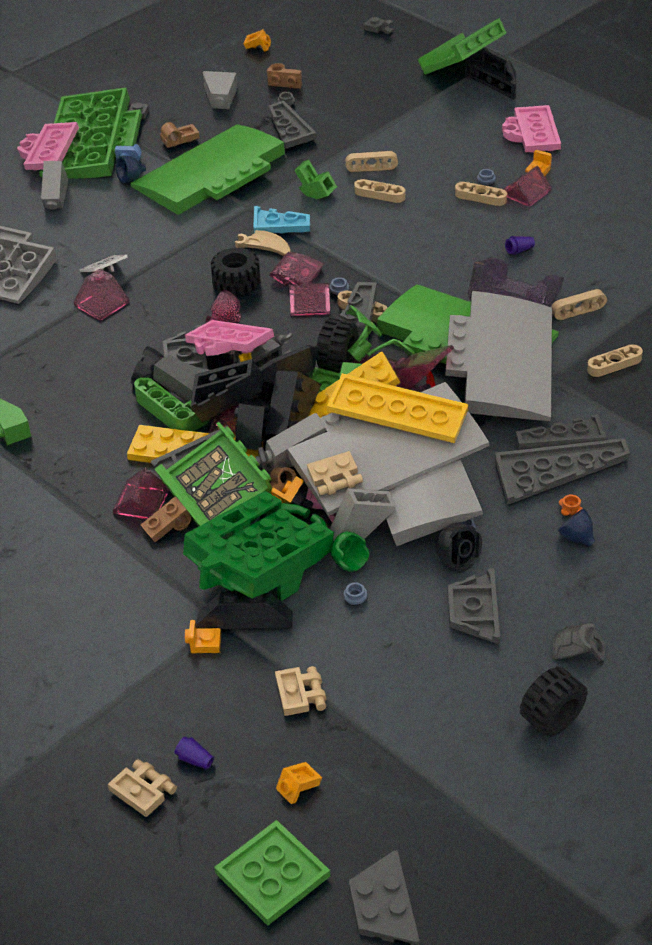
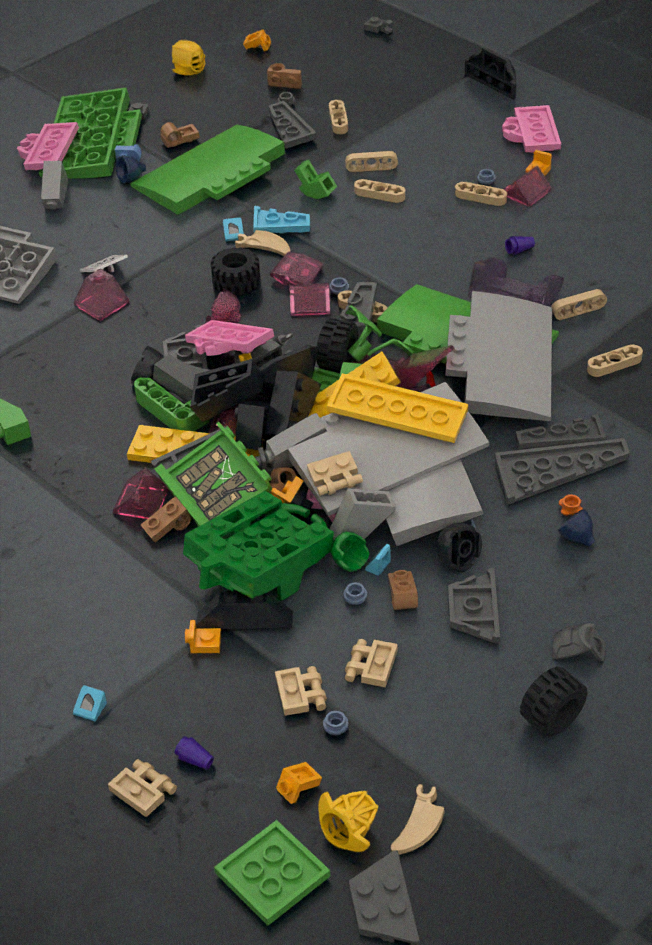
light grey slope [203,71,237,109] -> none
bright green panel [418,18,507,74] -> none
none -> medium azure slope [73,685,107,721]
none -> yellow piece [172,40,206,75]
none -> medium azure slope [223,217,244,241]
none -> yellow piece [318,791,378,852]
none -> sand blue plate [323,711,349,735]
none -> tan beam [329,100,348,134]
none -> tan plate [345,639,398,687]
none -> medium azure slope [365,544,391,576]
none -> medium nougat plate [388,570,418,610]
none -> tan piece [391,784,444,855]

